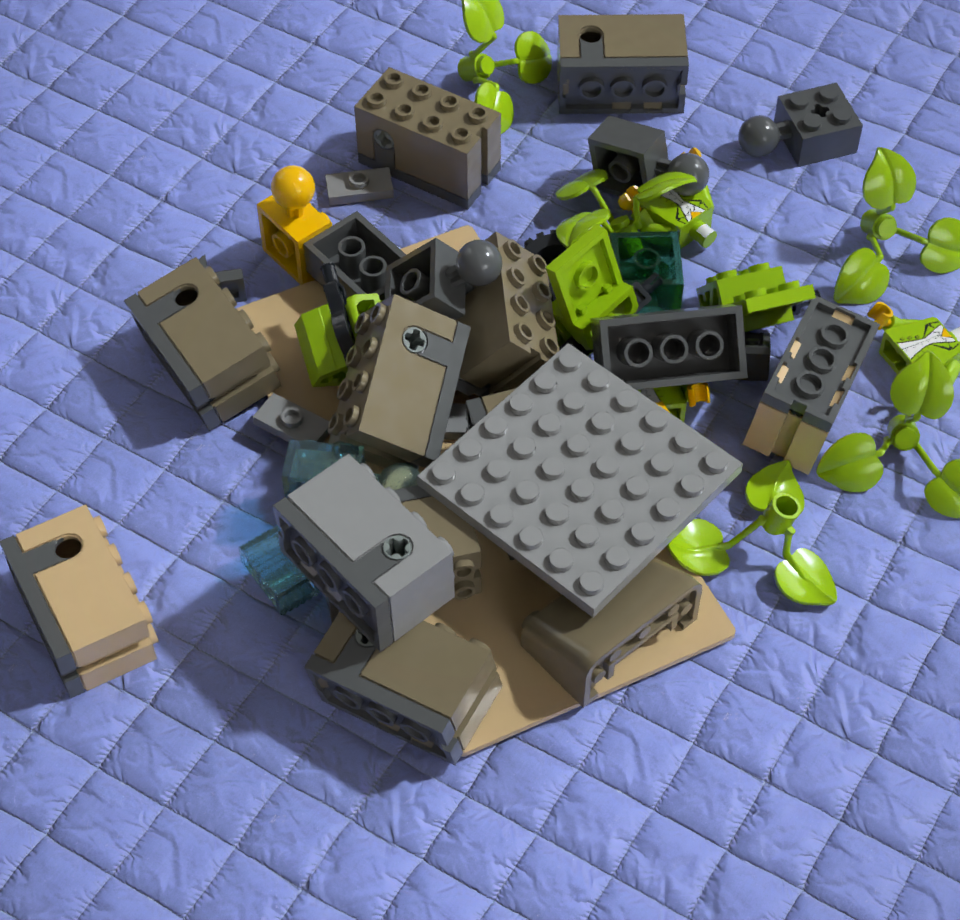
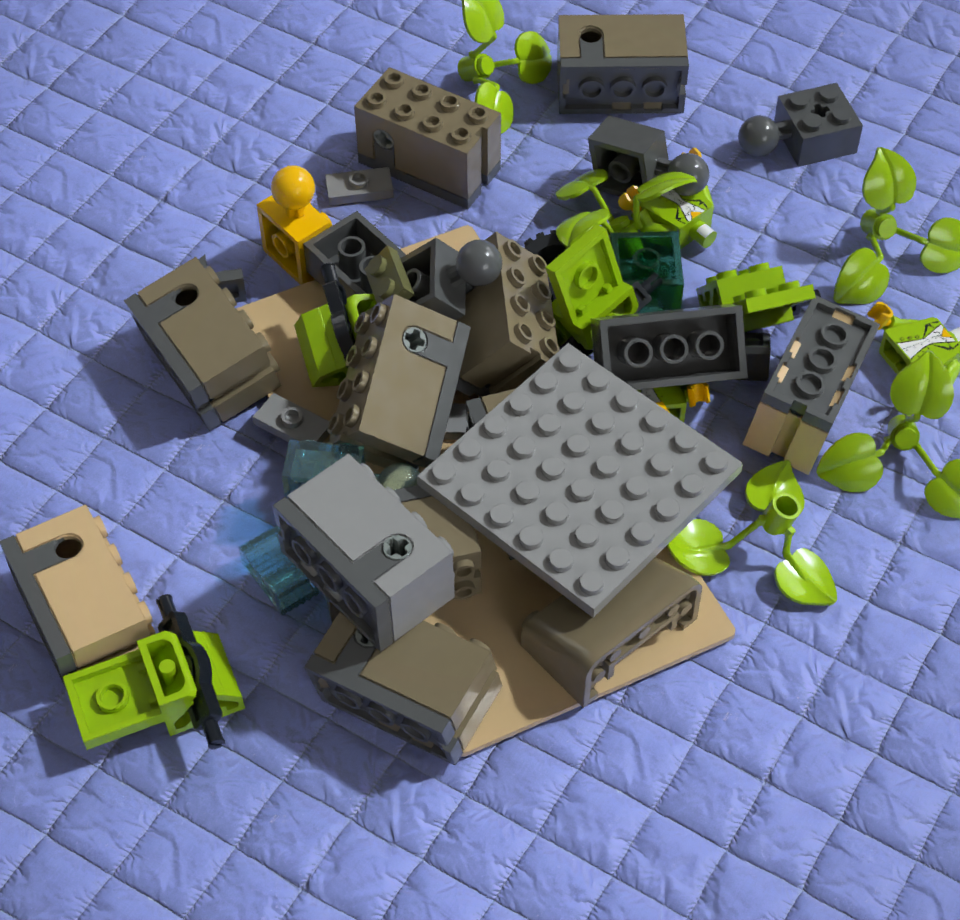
none -> lime piece [62,594,246,750]
none -> olive plate [364,245,414,303]

